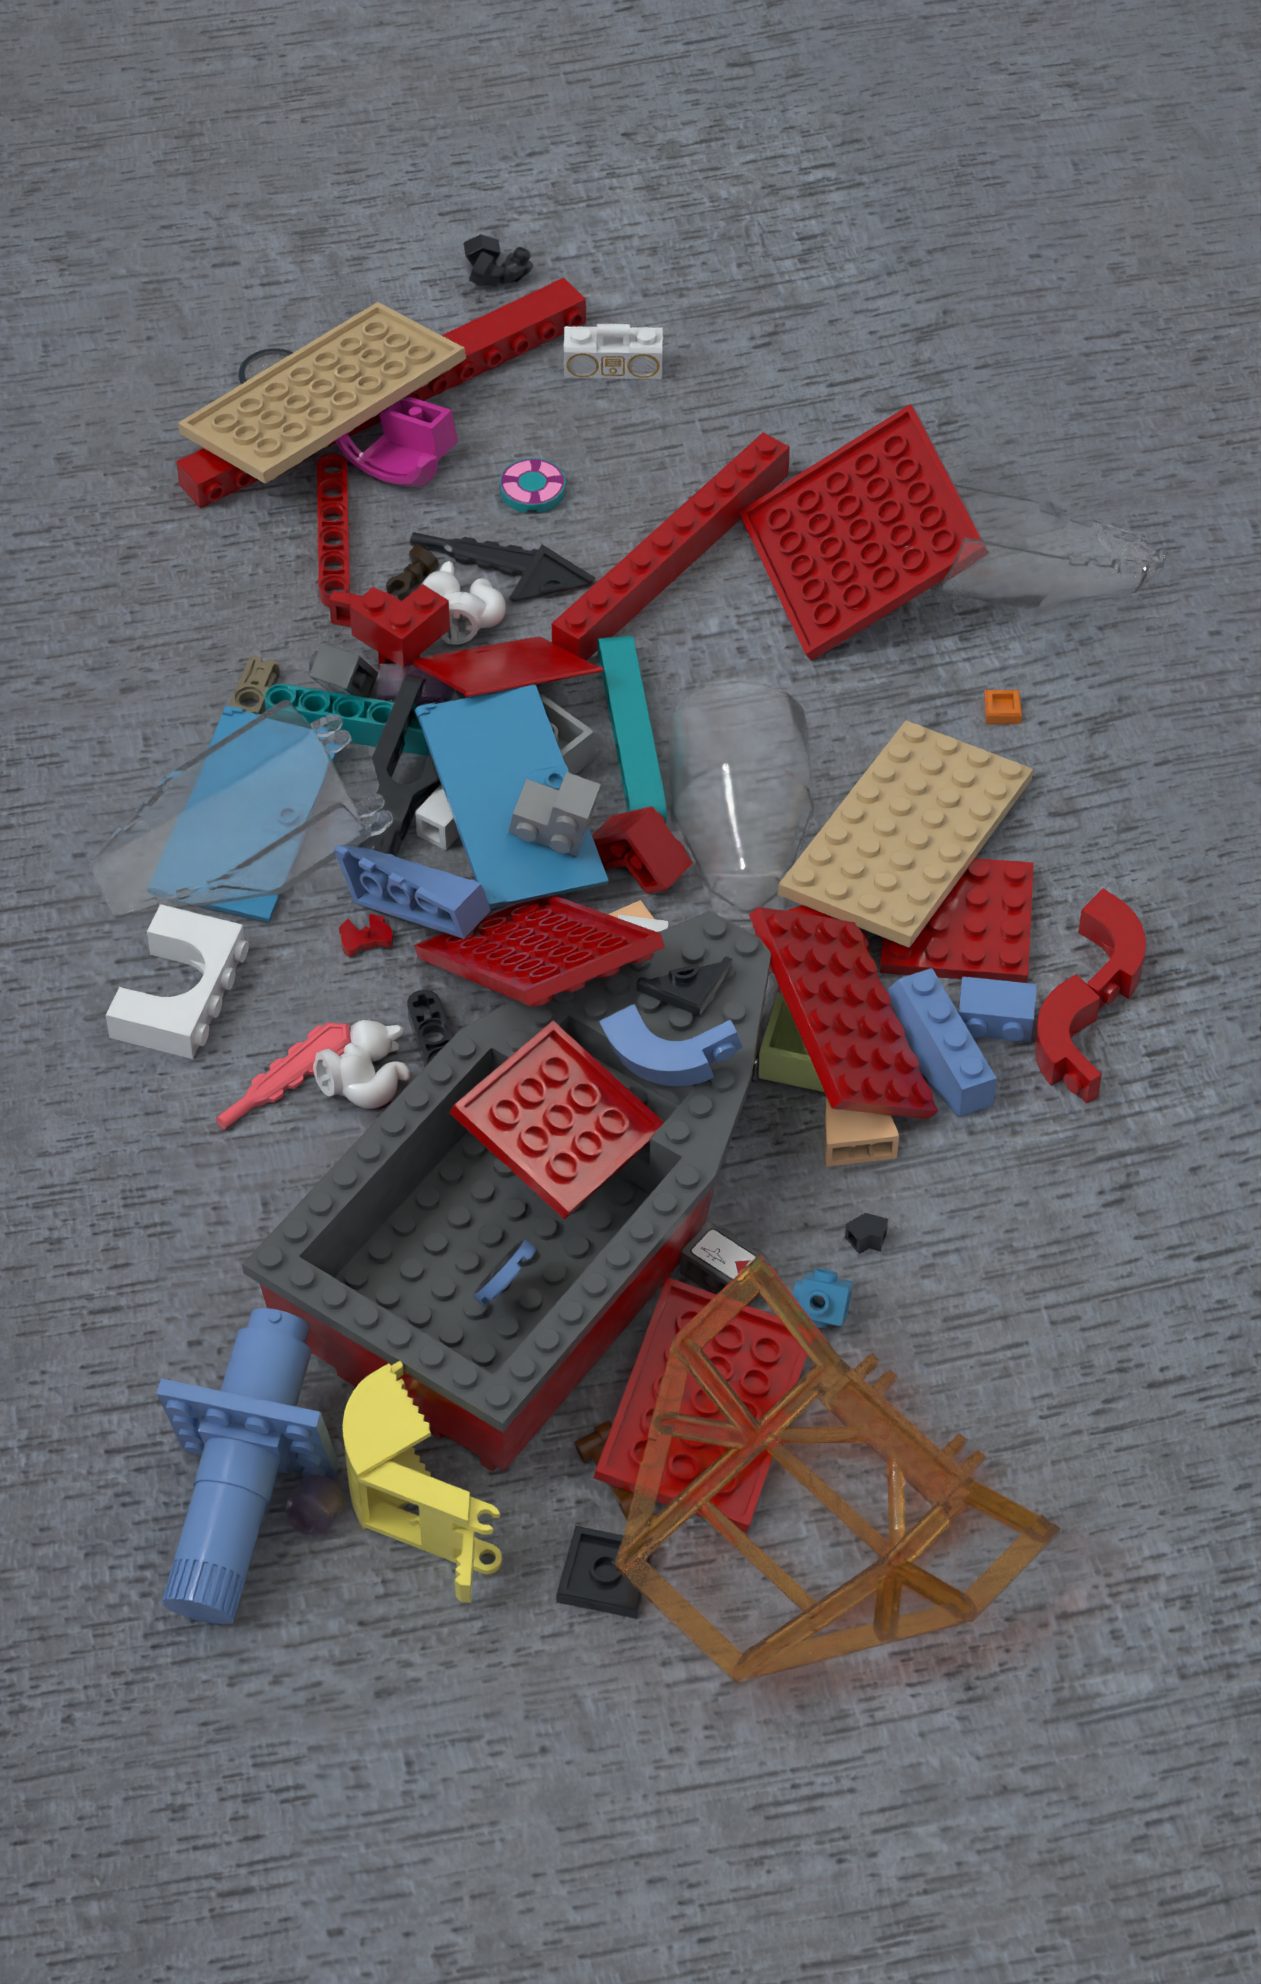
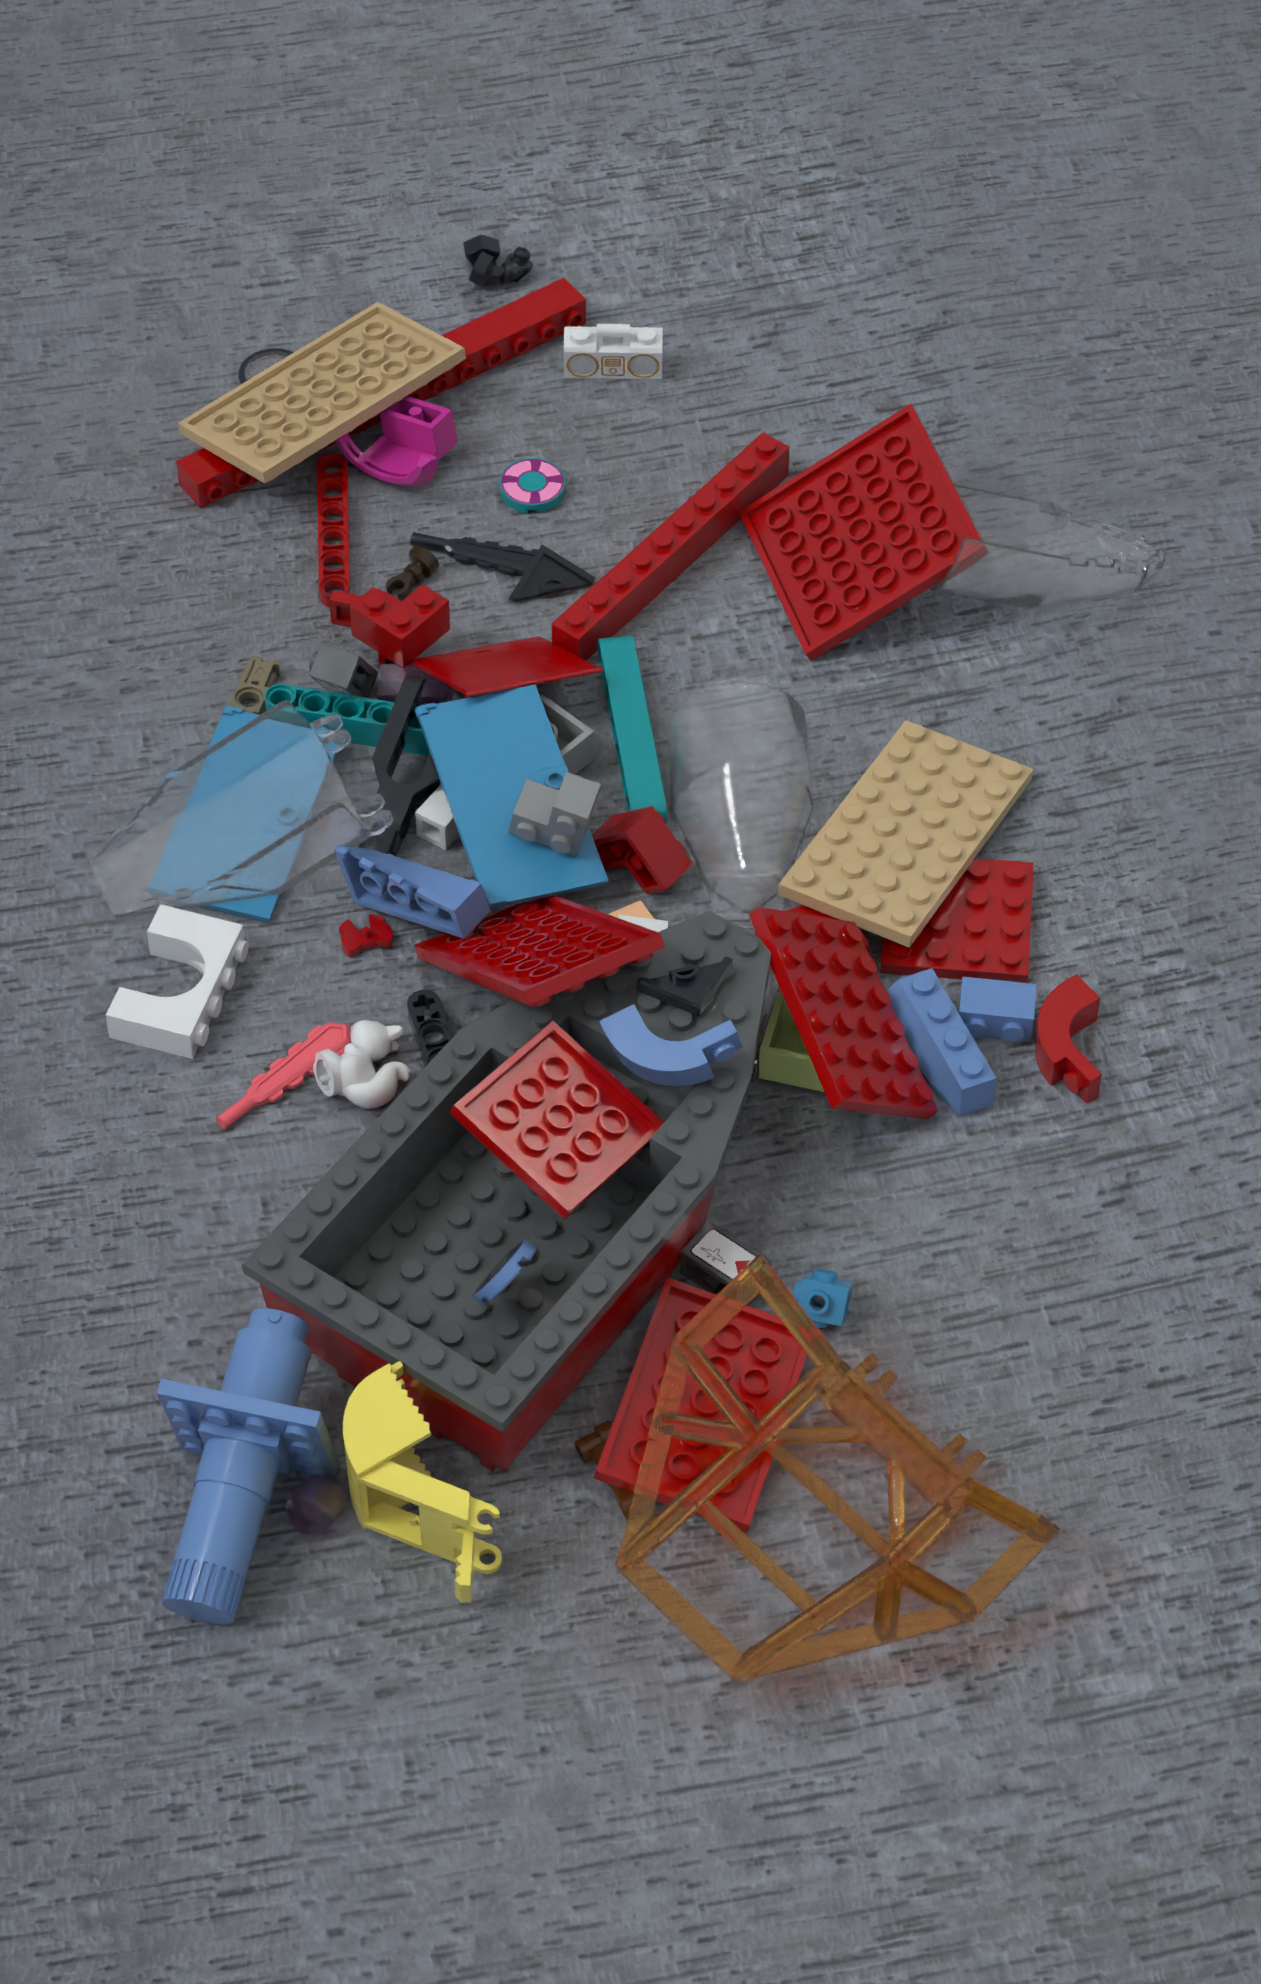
white animal [421,561,506,645] -> none
black tile [556,1526,655,1619] -> none
light nougat torso [825,1096,899,1167] -> none
black piece [845,1213,889,1254] -> none
orange tile [984,690,1022,724] -> none
red arch [1078,888,1146,1011] -> none

